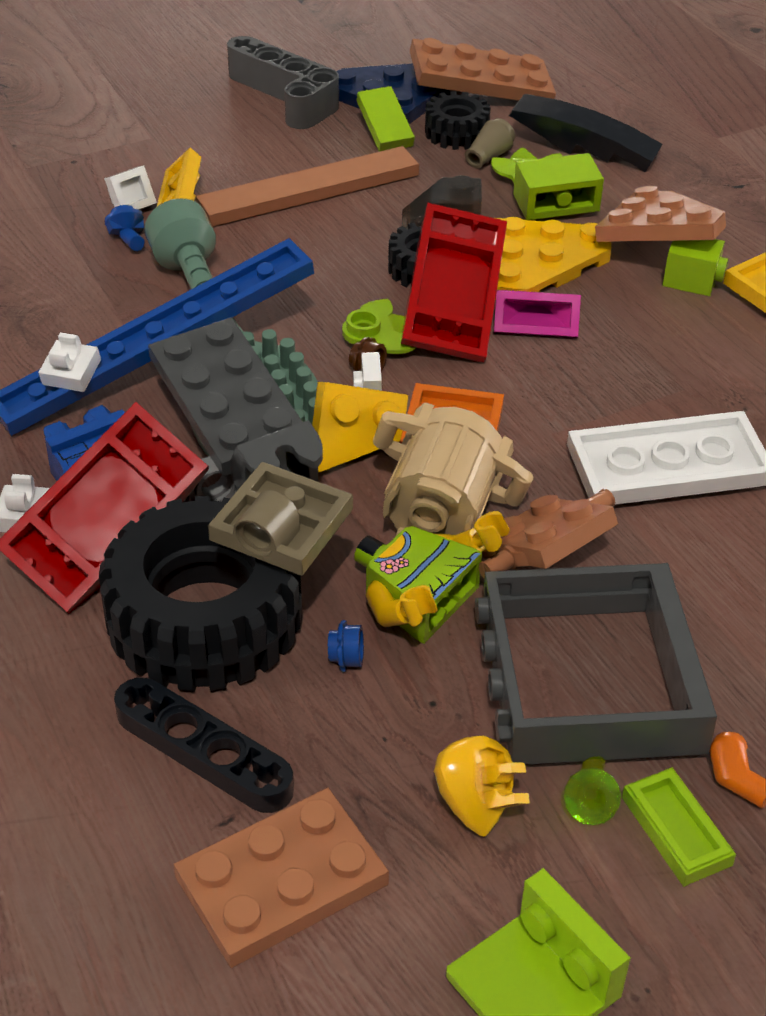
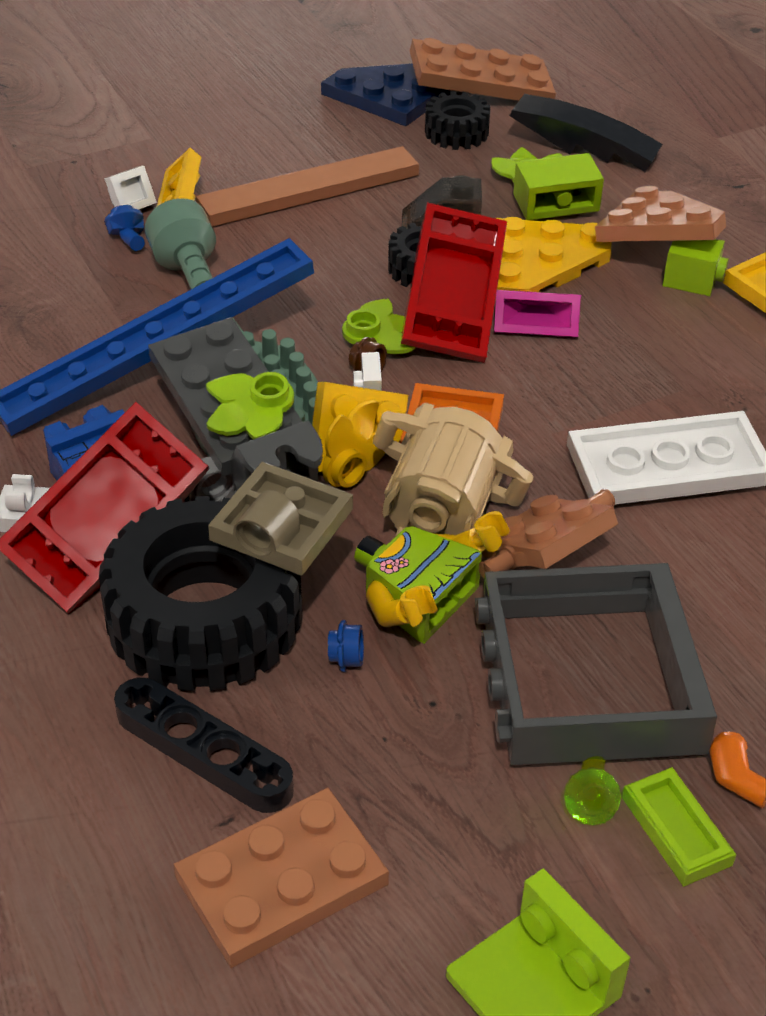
white tile [38,332,101,392] -> none
dark grey beam [227,36,339,129] -> none
lime tile [357,86,415,152] -> none
yellow piece [434,736,530,837] -> none
dark tan cone [465,118,515,169] -> none
none -> lime plate [206,372,294,440]
none -> yellow plate [322,400,385,488]

